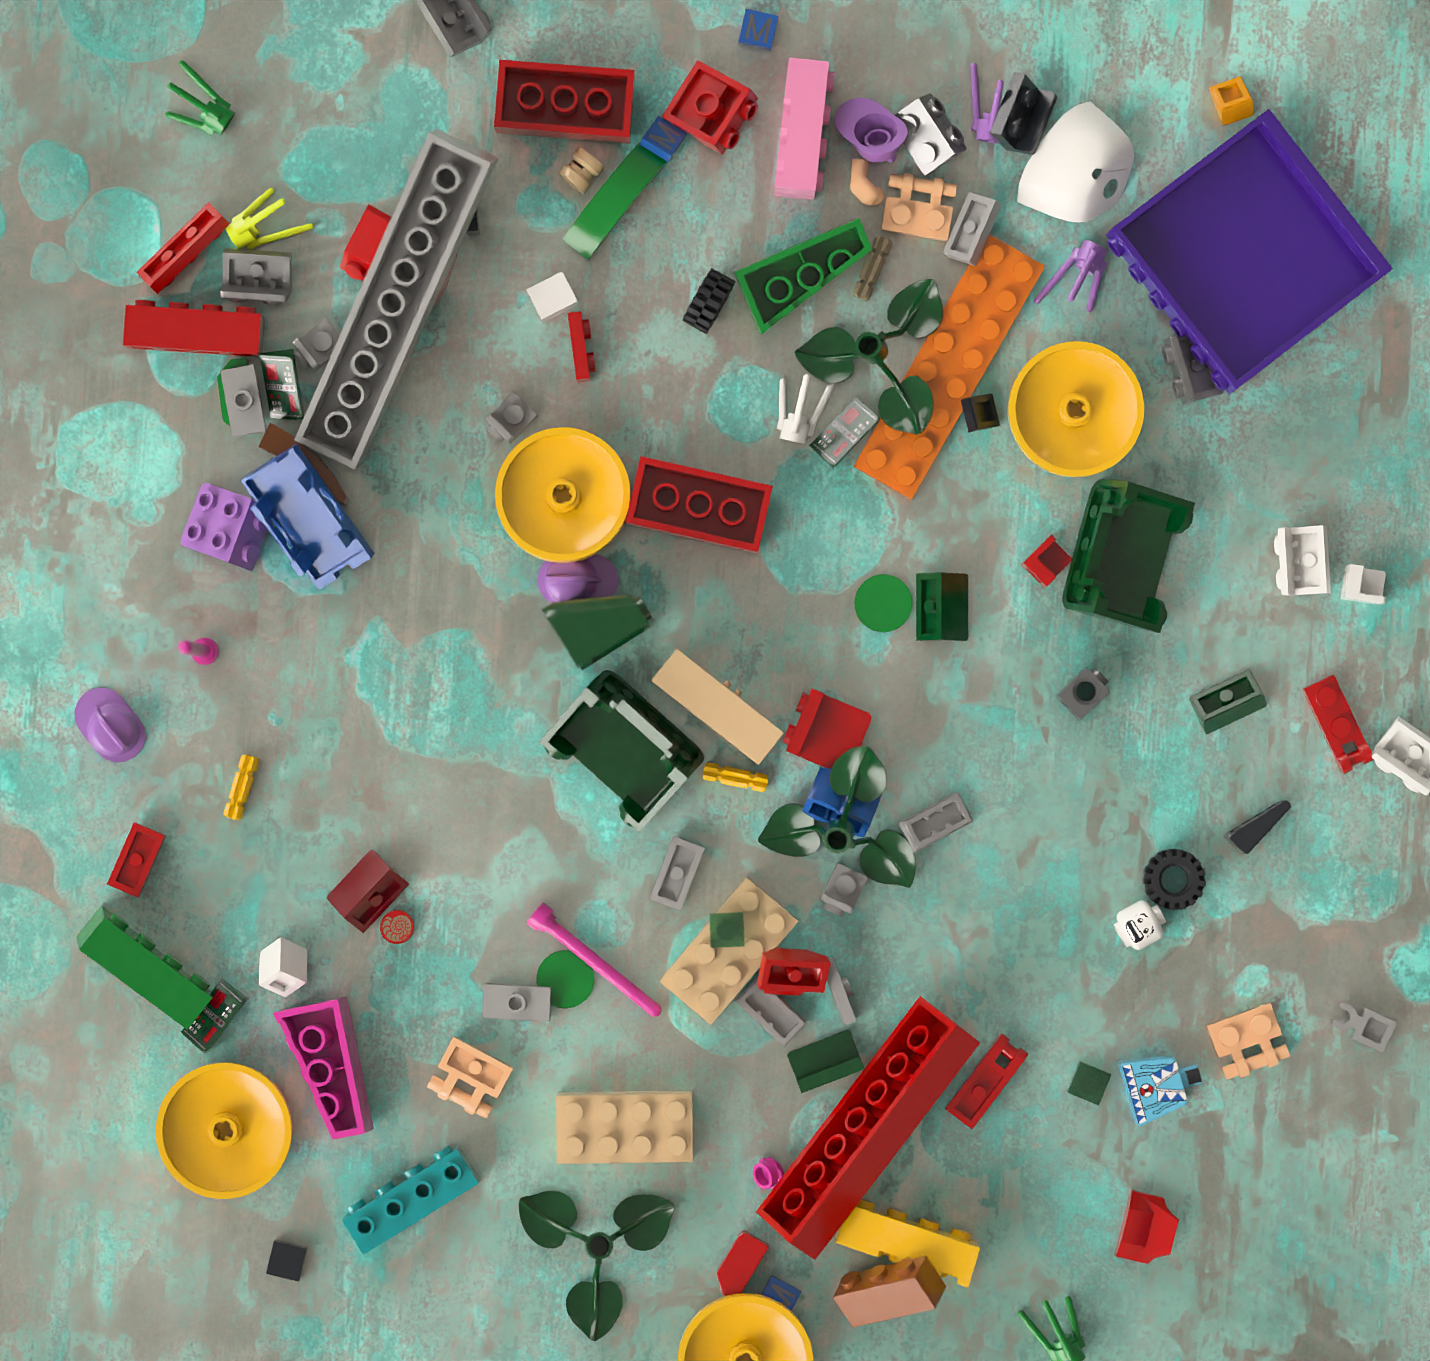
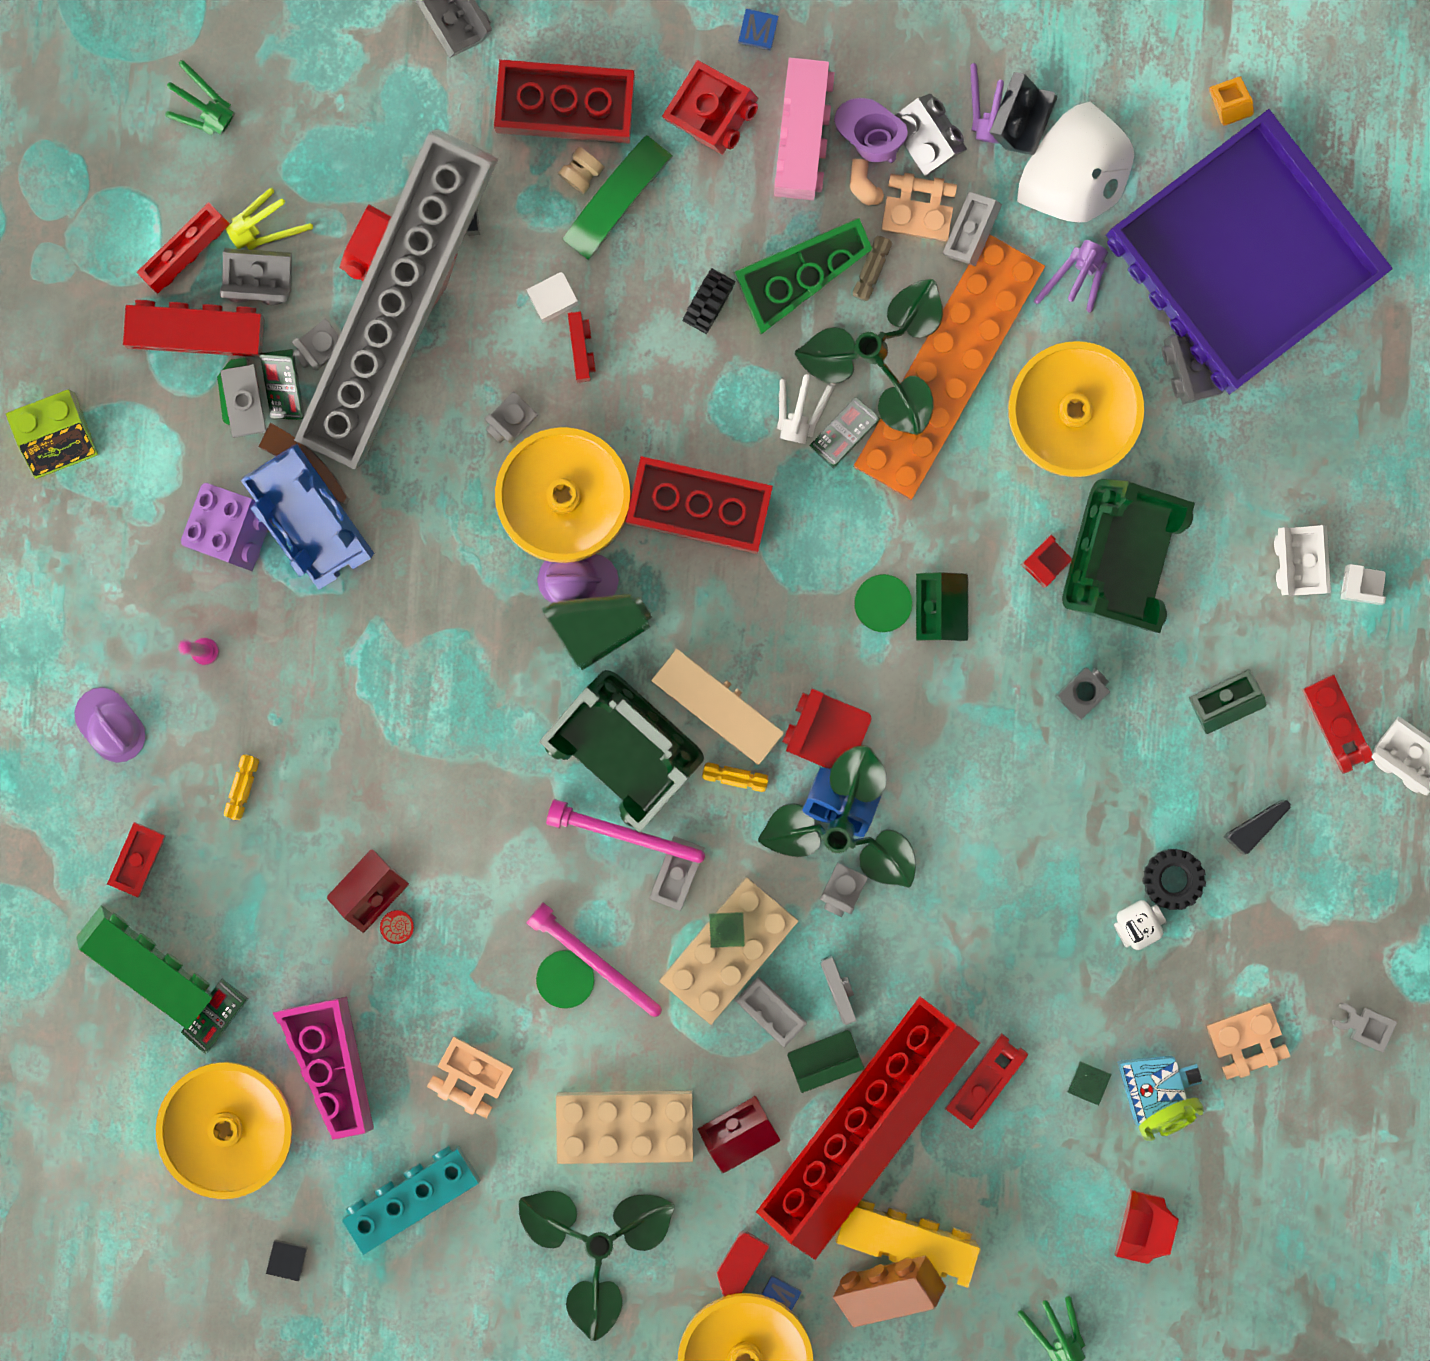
white panel [259,937,307,997] -> none
light grey plate [482,983,552,1022] -> none
blue tile [640,116,687,162] -> none
dark pink plate [753,1157,784,1189] -> none
red slope [757,948,831,996] -> none
light grey plate [898,792,973,853] -> none
black tile [961,393,1000,433] -> none
none -> slope [5,389,99,479]
none -> dark pink piece [546,799,705,863]
none -> dark red panel [697,1096,780,1173]
none -> lime tile [1138,1098,1204,1141]

